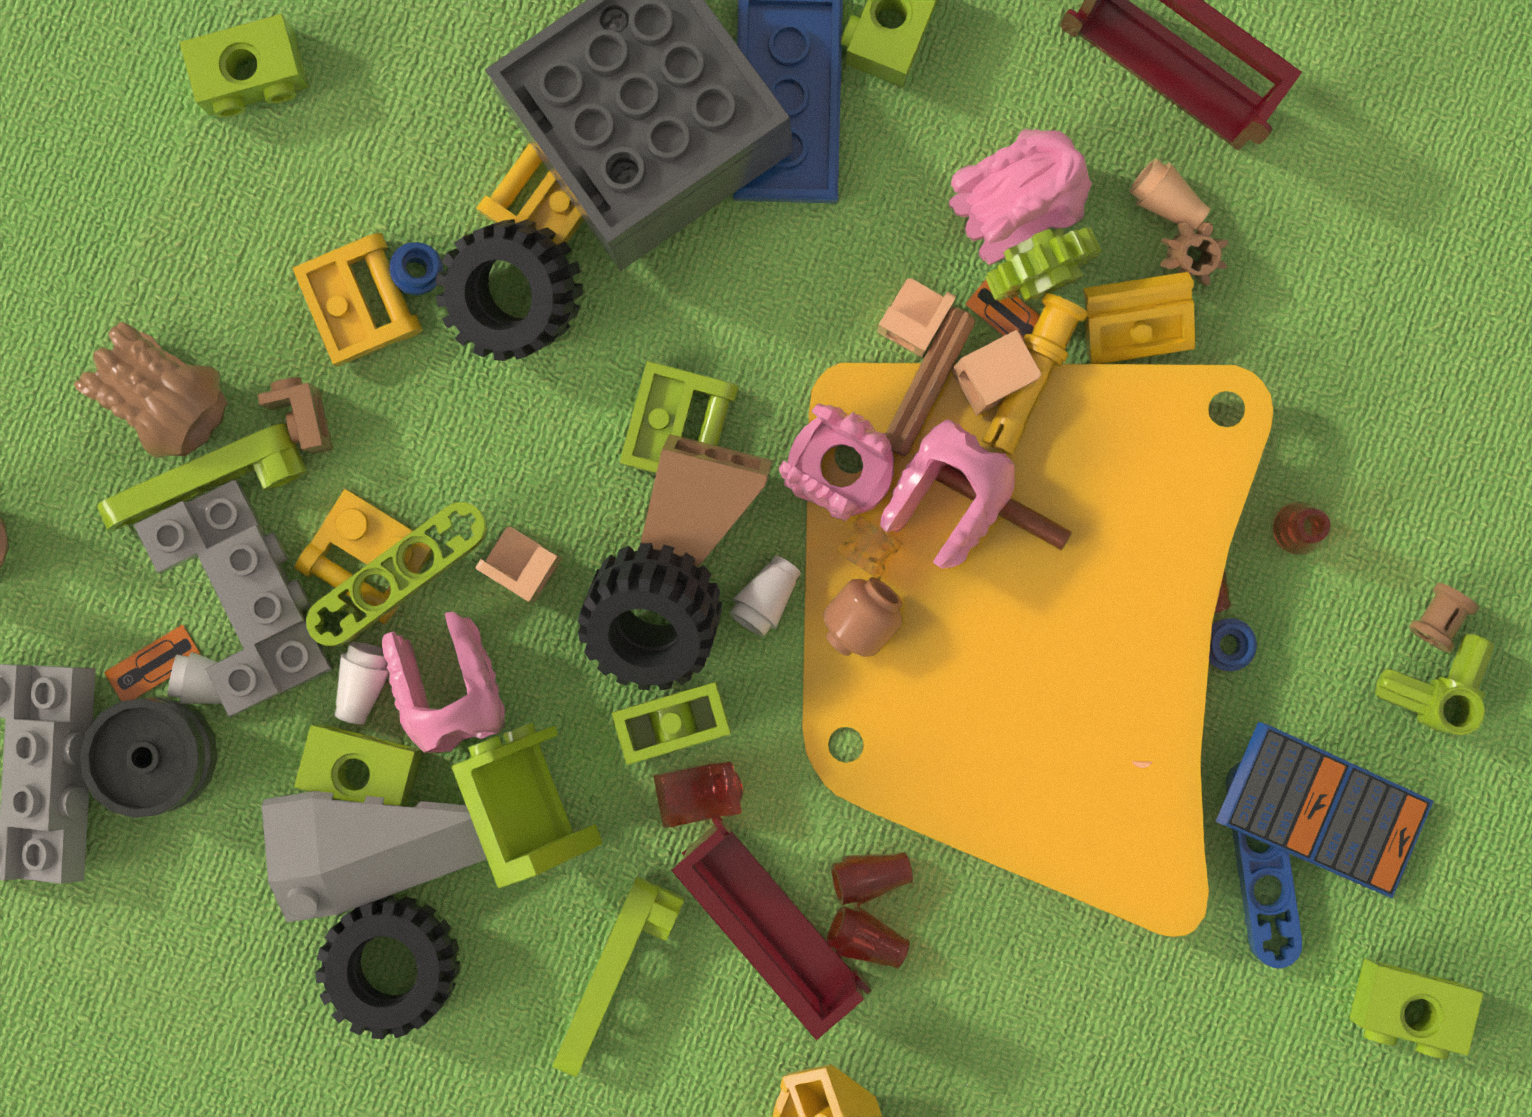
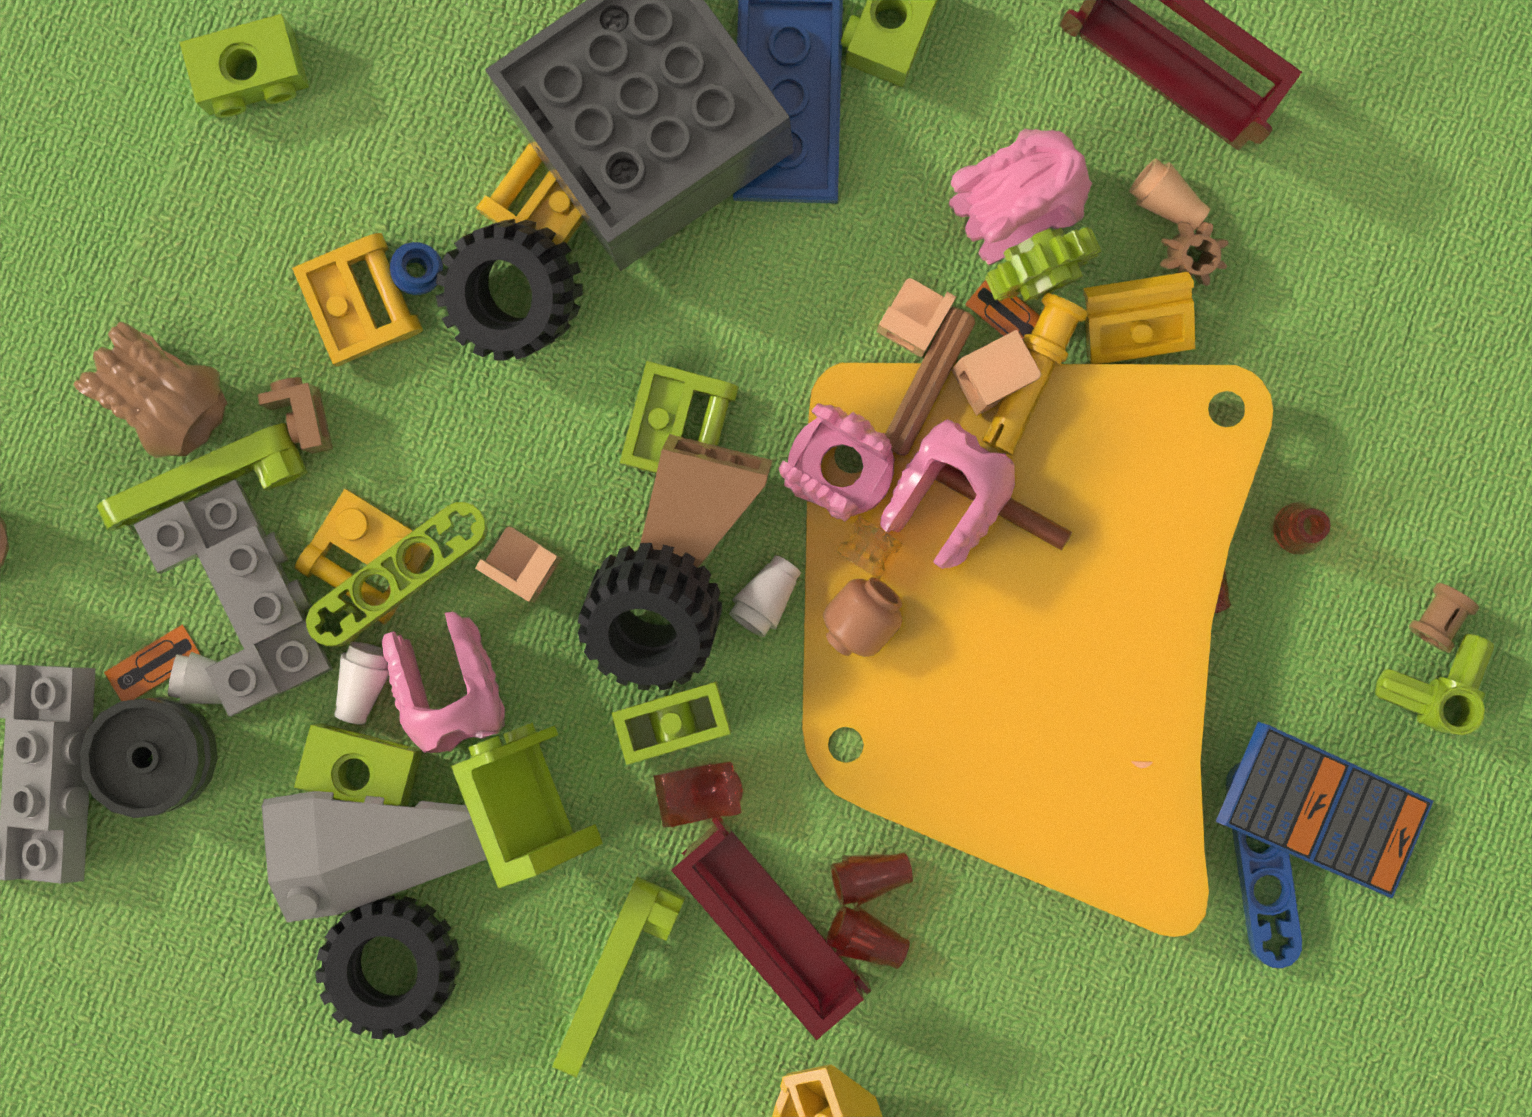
blue plate [1209,618,1257,671] -> none
lime brick [1349,958,1483,1060] -> none

